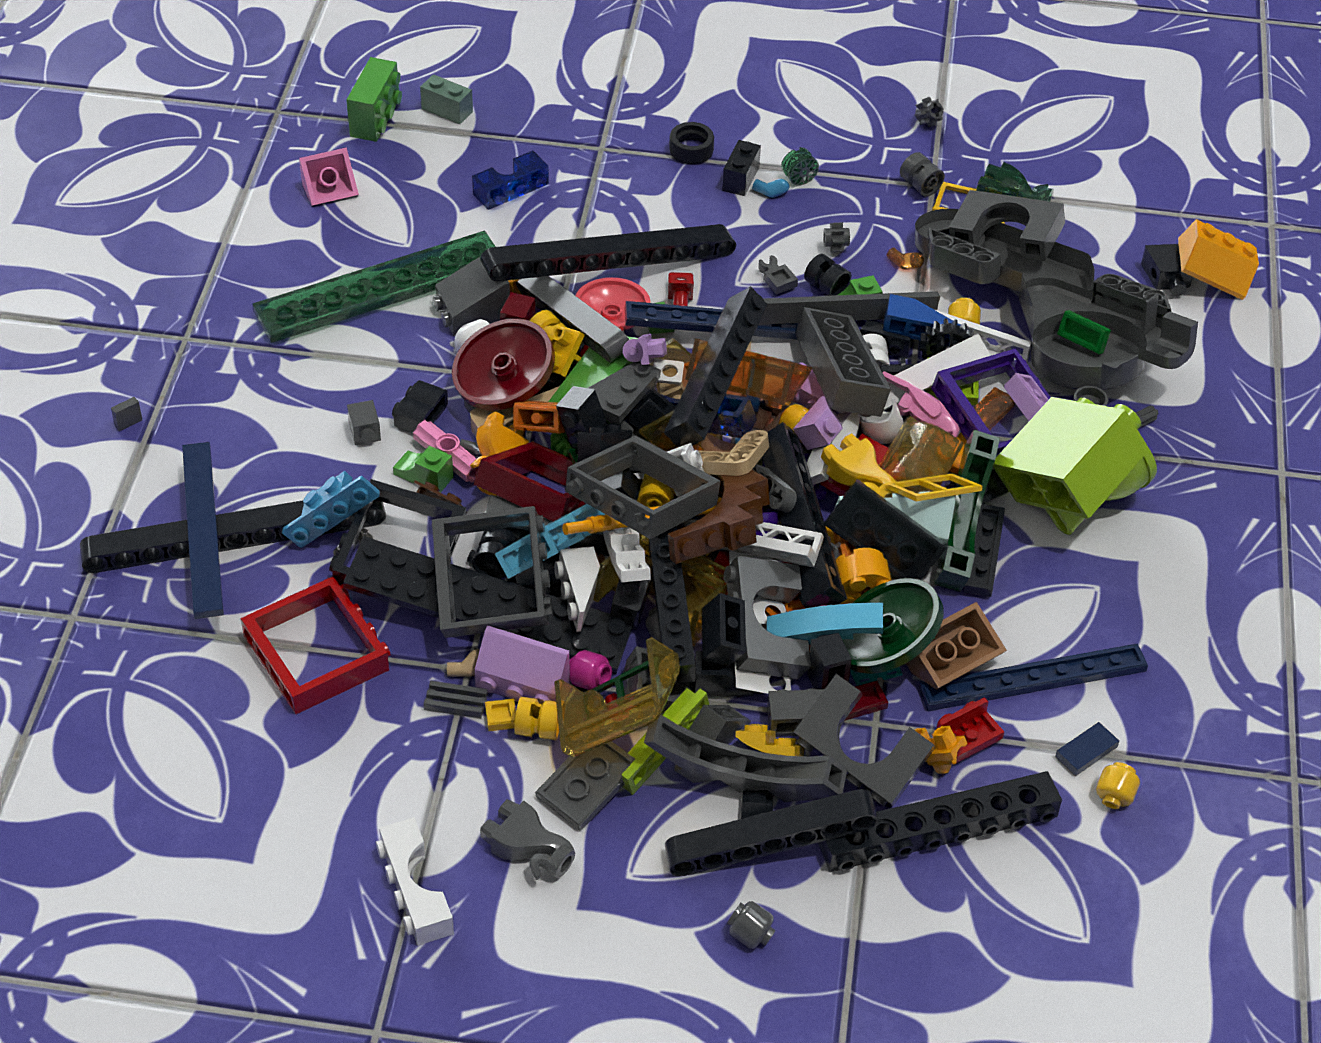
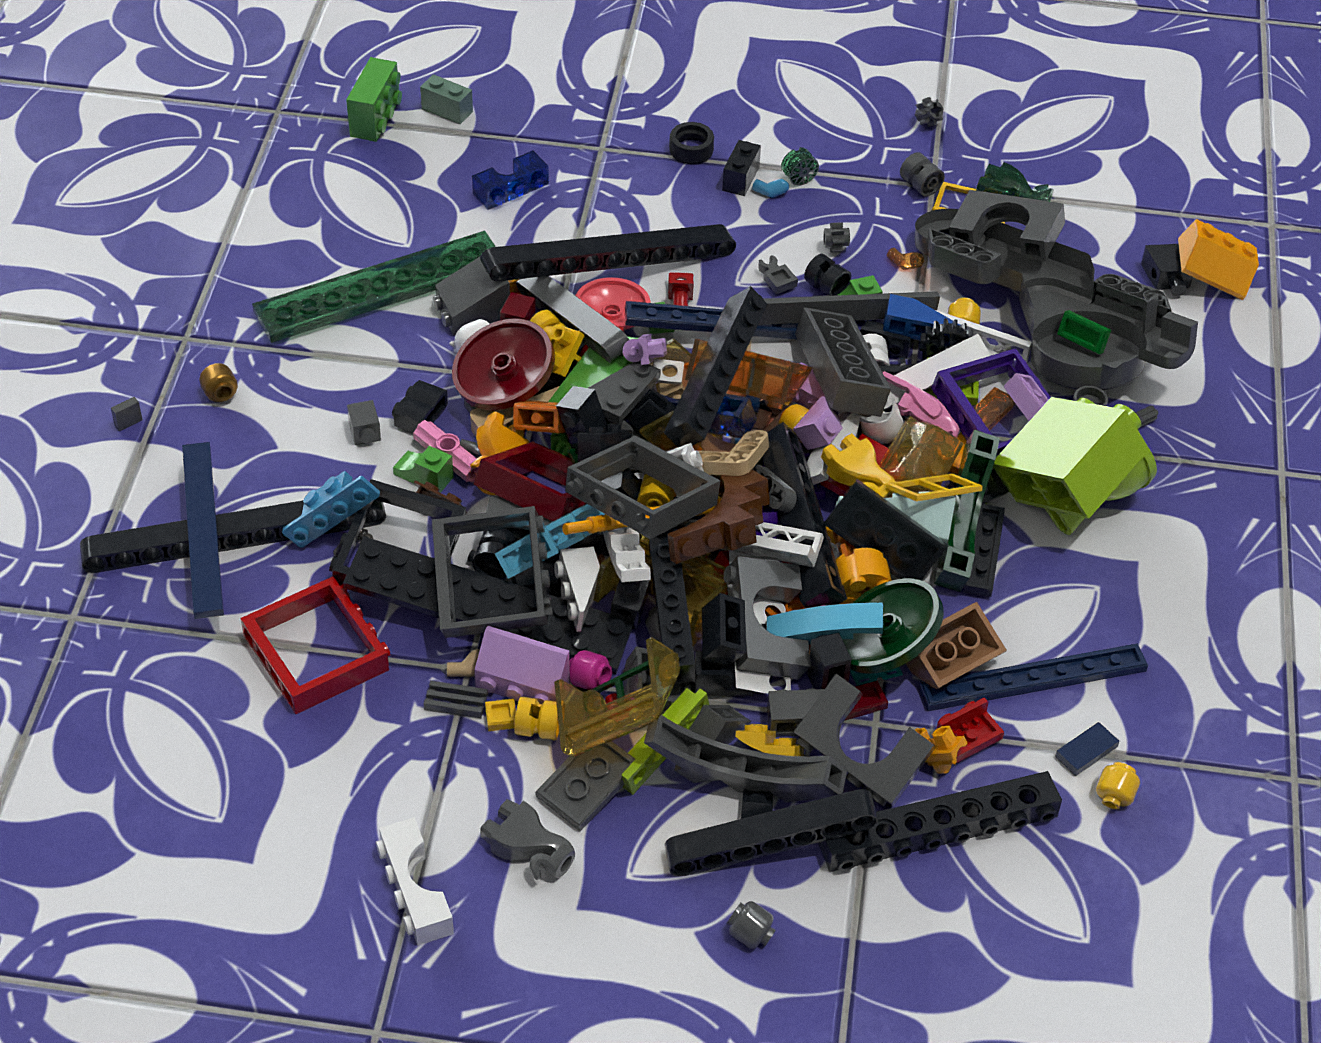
bright pink slope [299,147,359,206] -> none
none -> pearl gold head [199,363,238,402]

